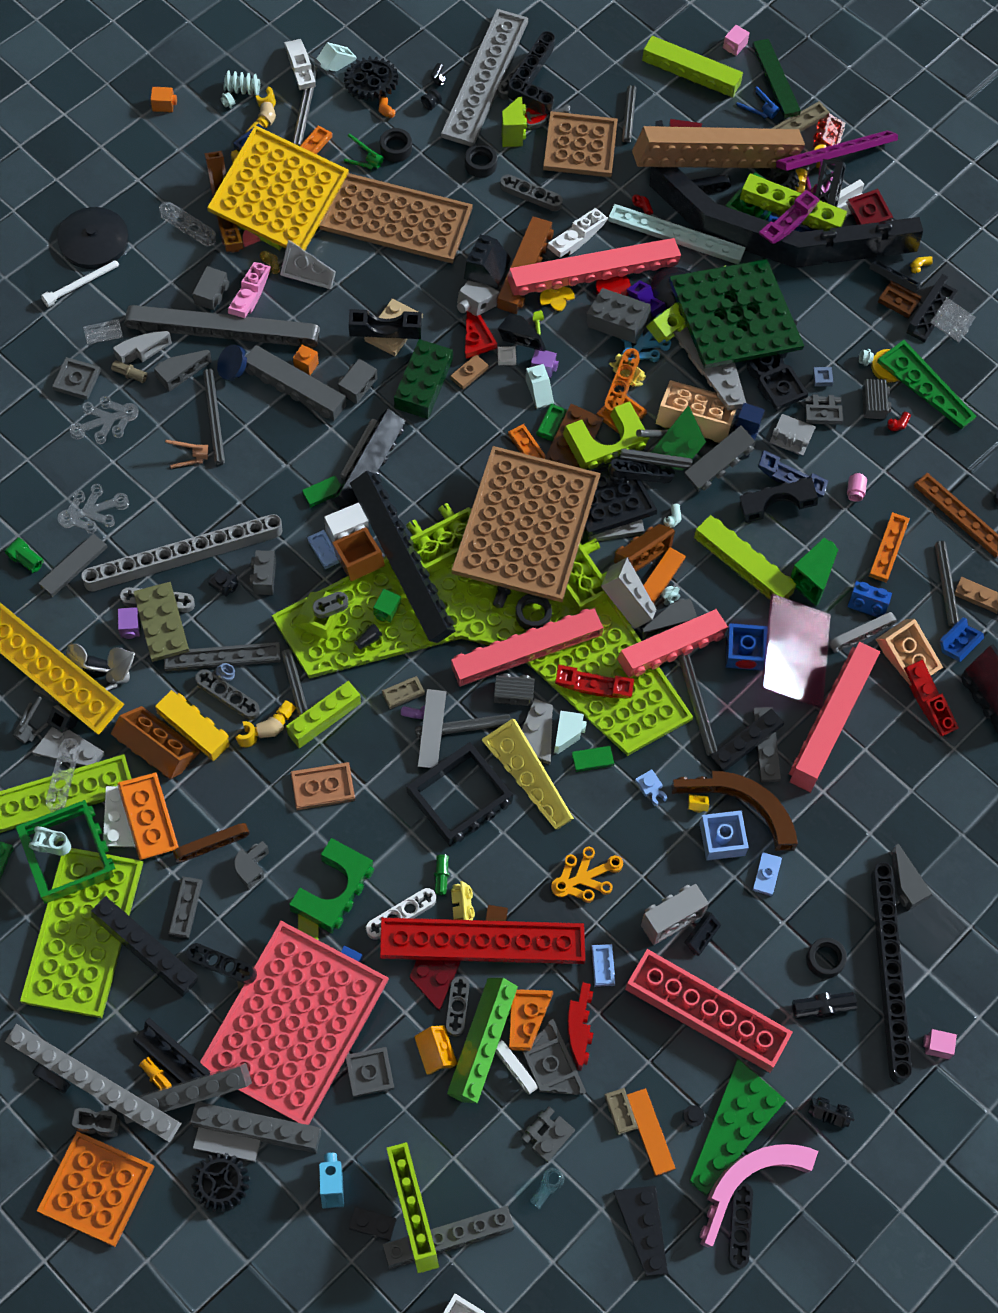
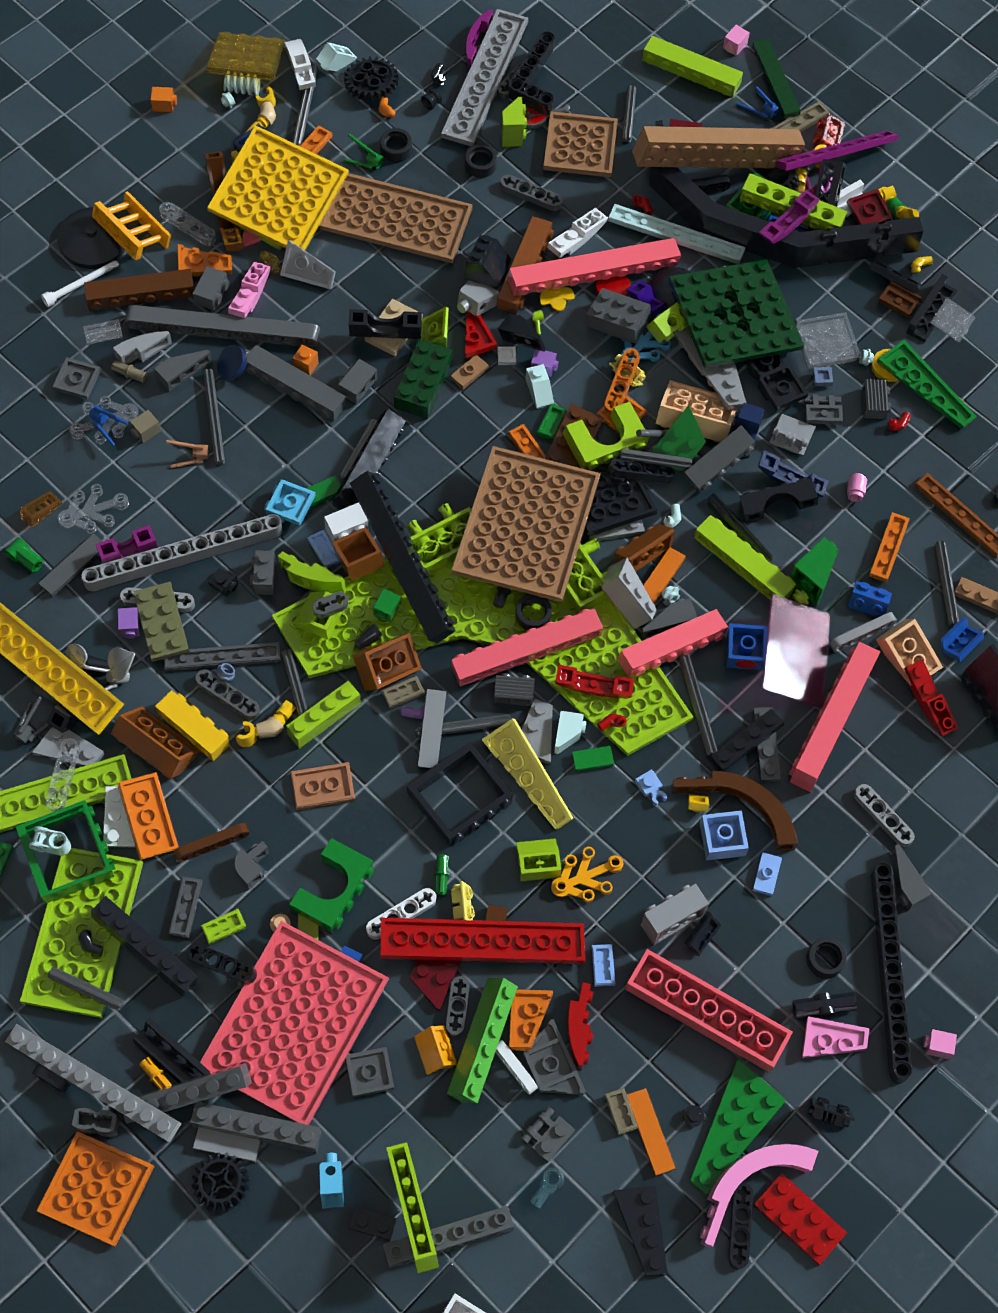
none -> clear orange slope [20,491,62,527]
none -> dark grey axle [48,967,124,1011]
none -> black arm [78,929,104,956]
none -> reddish brown brick [84,269,194,310]
none -> blue plant [89,405,128,446]
none -> light orange fence [92,191,171,260]
none -> magenta arch [96,525,158,564]
none -> dark tan brick [130,410,161,443]
none -> orange wing [178,244,232,276]
none -> lime plate [201,909,247,945]
none -> clear yellow plate [207,32,286,80]
none -> medium azure plate [264,479,316,526]
none -> light nougat plate [270,914,291,932]
none -> lime slope [278,551,347,594]
none -> dark orange slope [352,633,422,691]
none -> lime slope [420,307,449,348]
none -> magenta slope [466,9,493,70]
none -> lime slope [516,839,561,882]
none -> red arm [597,714,627,732]
none -> black axle [708,493,773,562]
none -> red plate [753,1173,847,1266]
none -> lime plate [792,589,809,607]
none -> clear plate [796,312,861,369]
none -> bright pink wing [802,1017,869,1058]
none -> light grey beam [854,784,914,847]
none -> yellow piece [878,185,919,220]

